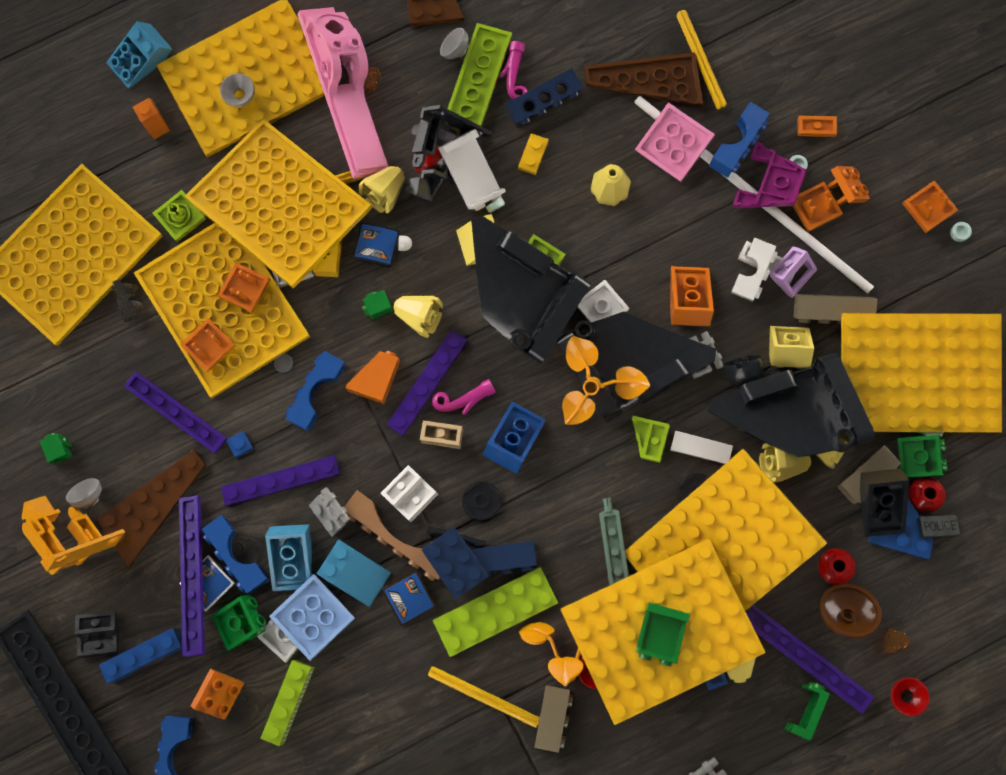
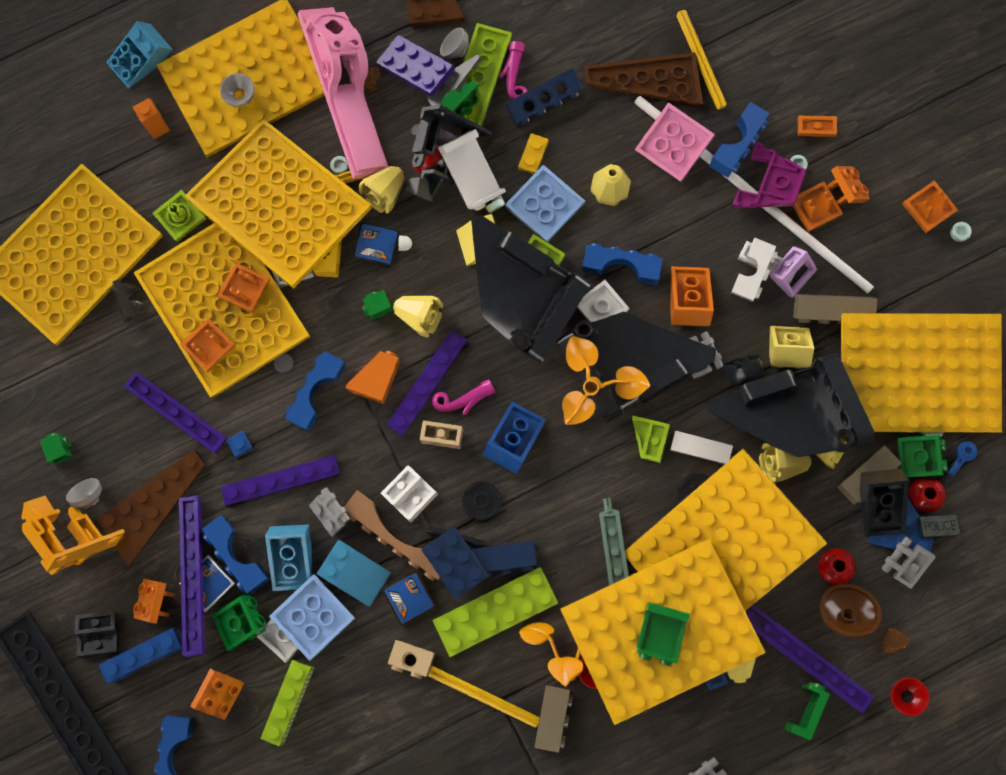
none -> orange plate [133,579,175,624]
none -> light aqua tile [330,156,350,175]
none -> plate [376,35,455,97]
none -> tan brick [388,640,435,679]
none -> dark grey wing [426,54,482,112]
none -> green plate [441,80,480,117]
none -> light blue plate [505,165,585,243]
none -> blue arch [582,243,663,285]
none -> light grey plate [882,536,936,589]
none -> blue plate [946,442,978,477]

